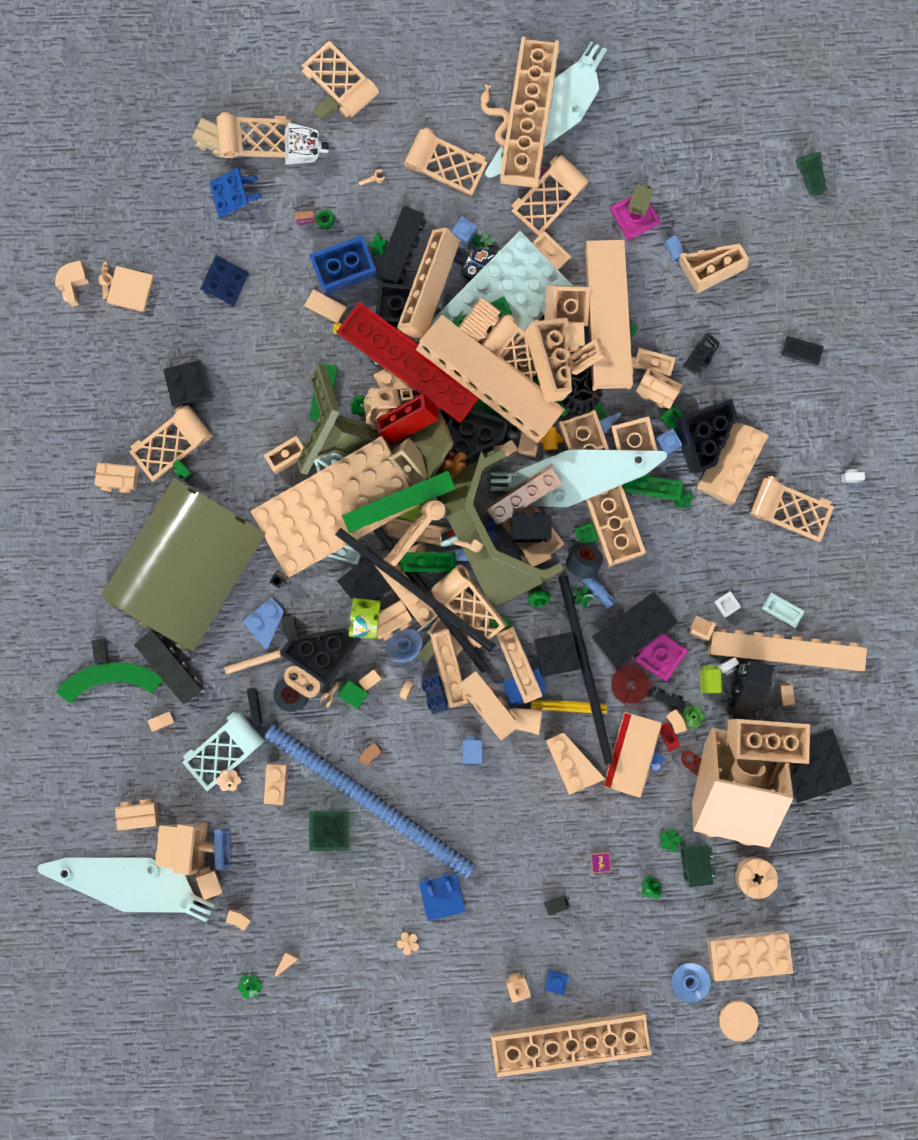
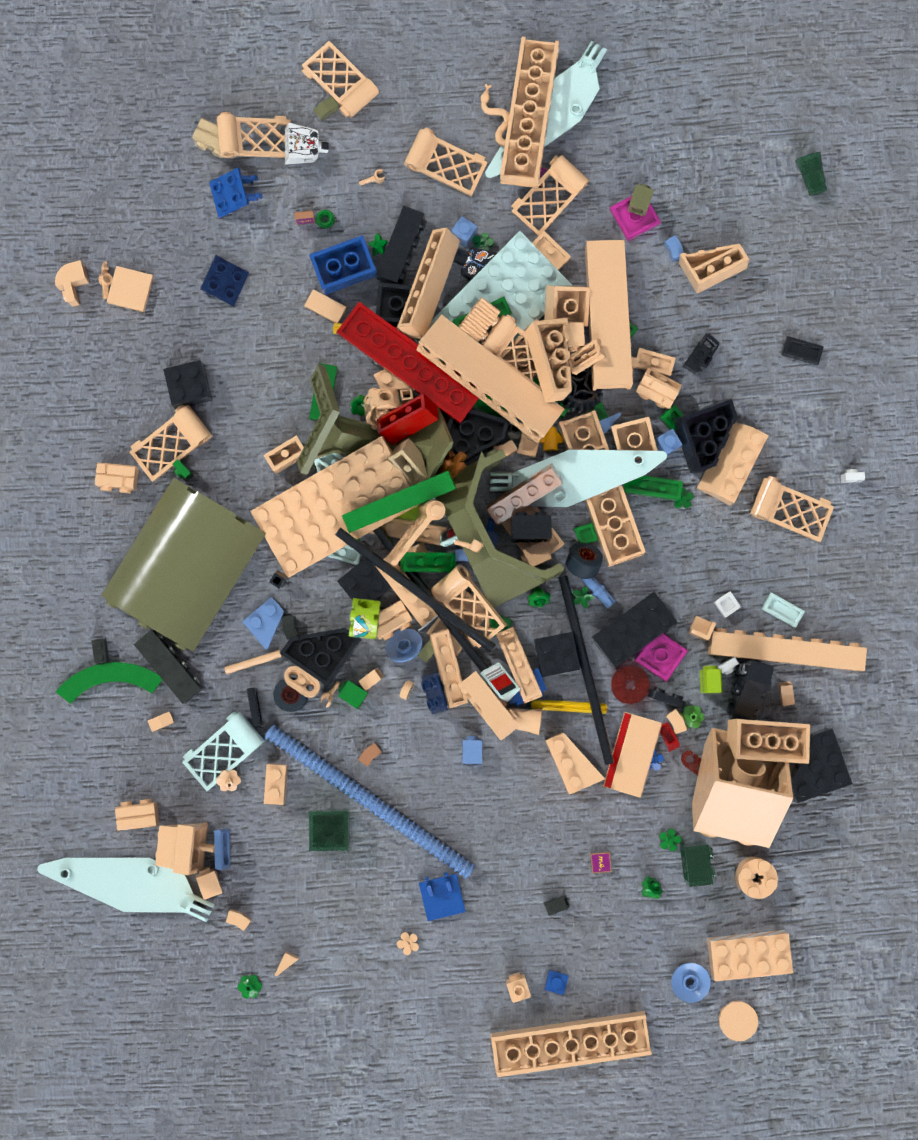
none -> slope [480,662,521,702]

